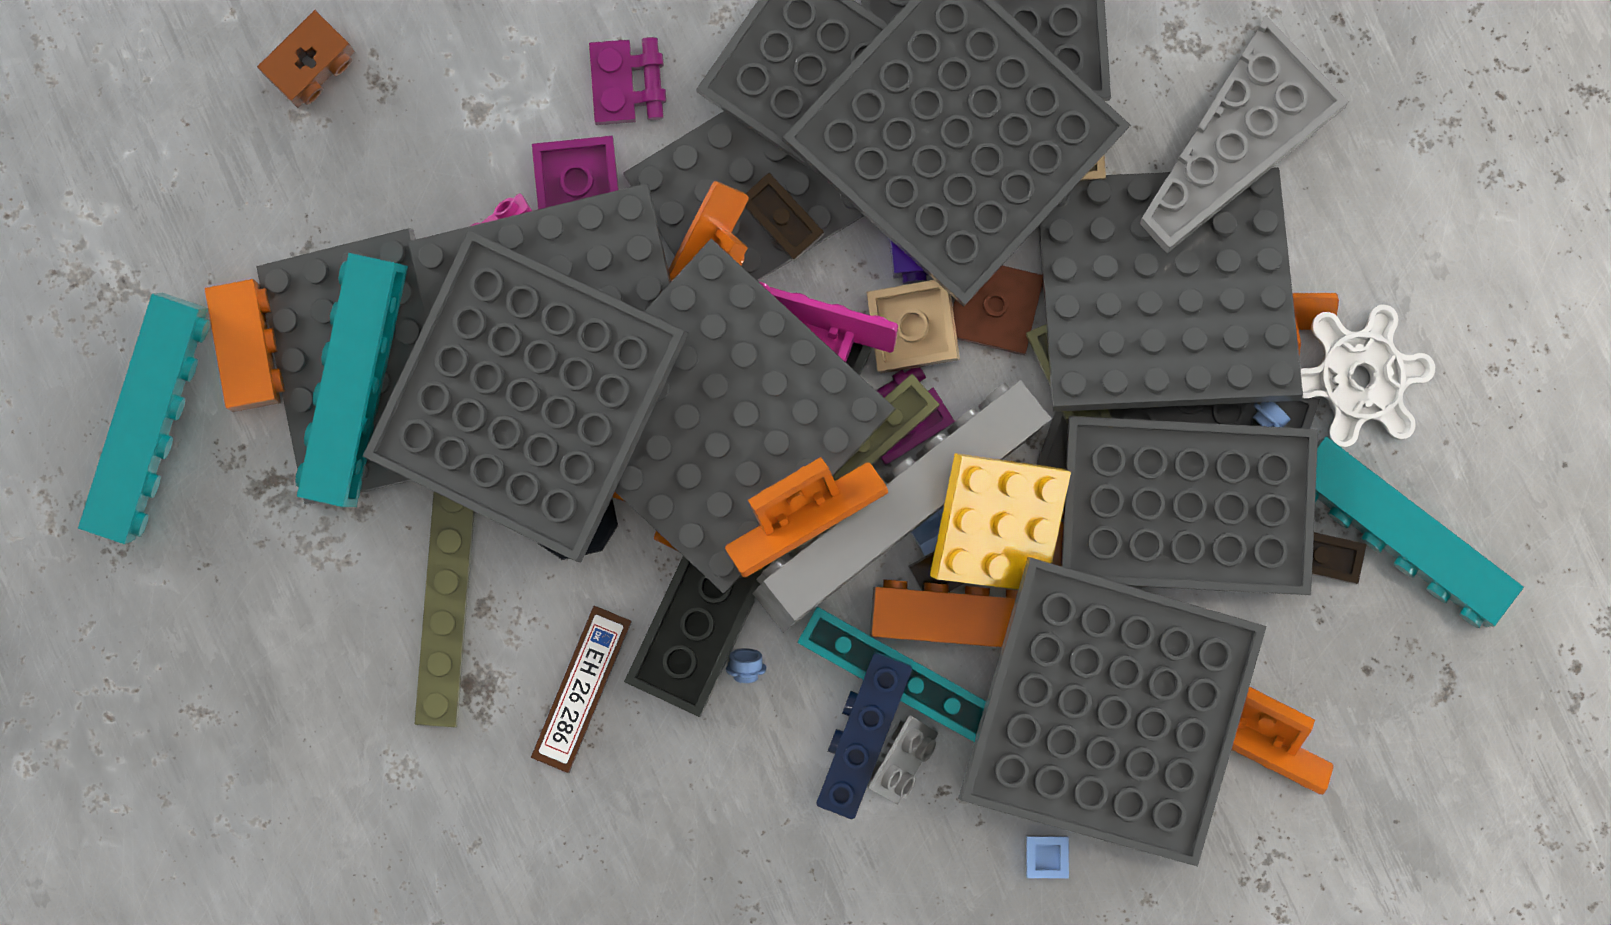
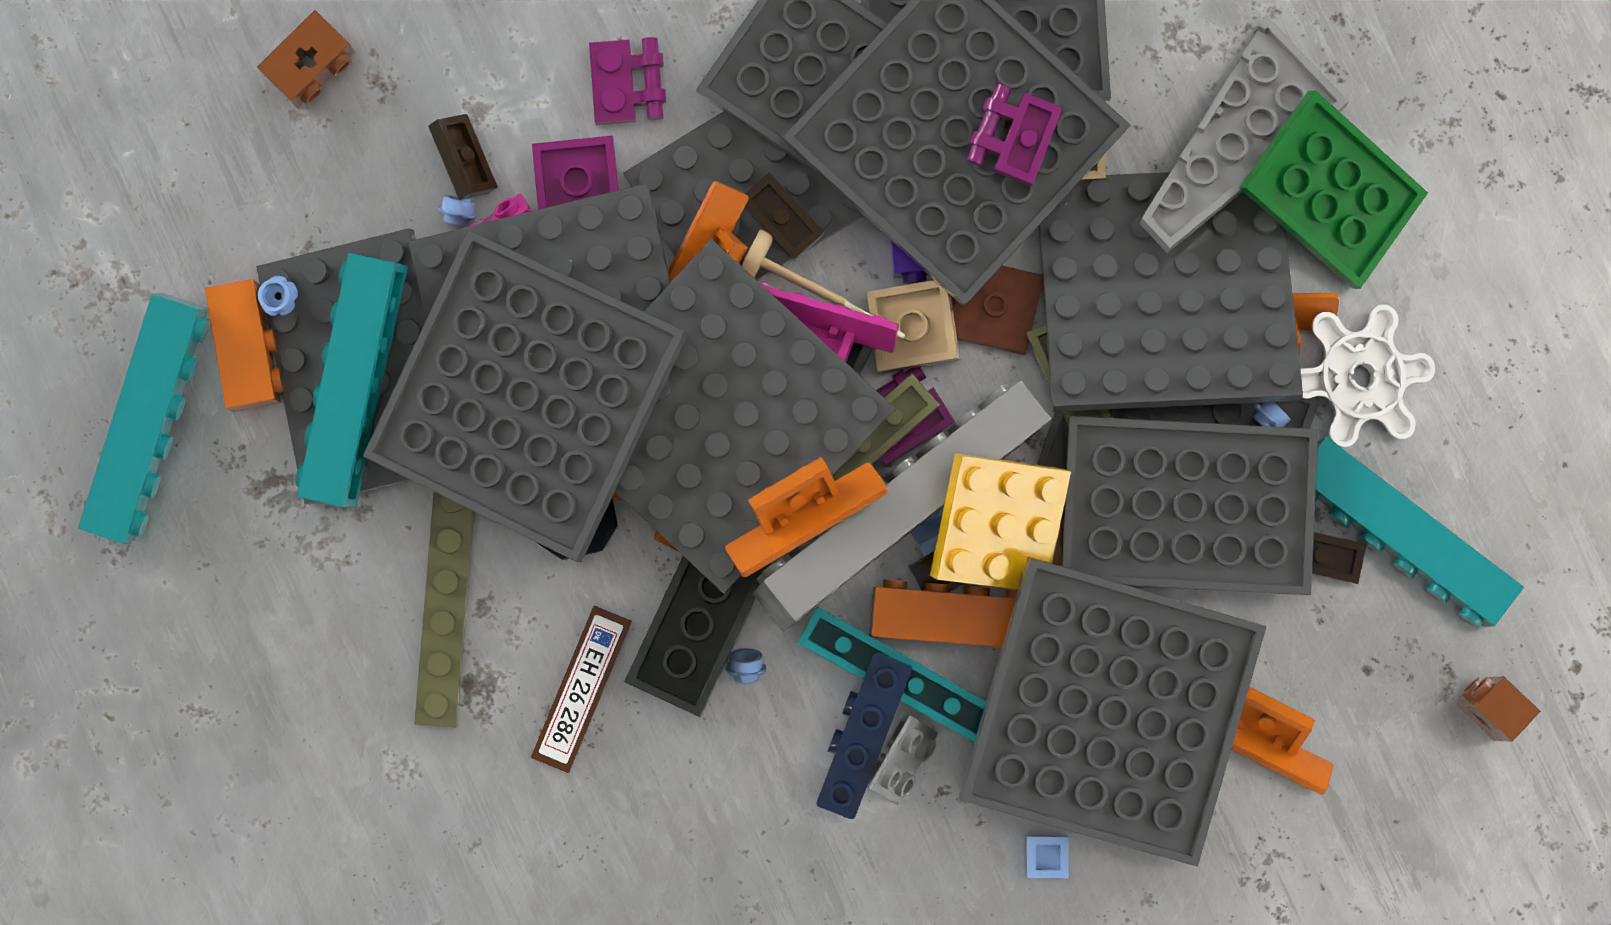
none -> light blue plate [258,276,298,316]
none -> dark brown plate [428,114,498,200]
none -> light blue plate [437,195,477,226]
none -> tan piece [742,229,905,339]
none -> magenta plate [966,84,1063,186]
none -> green plate [1239,90,1428,289]
none -> dark orange brick [1458,676,1541,742]

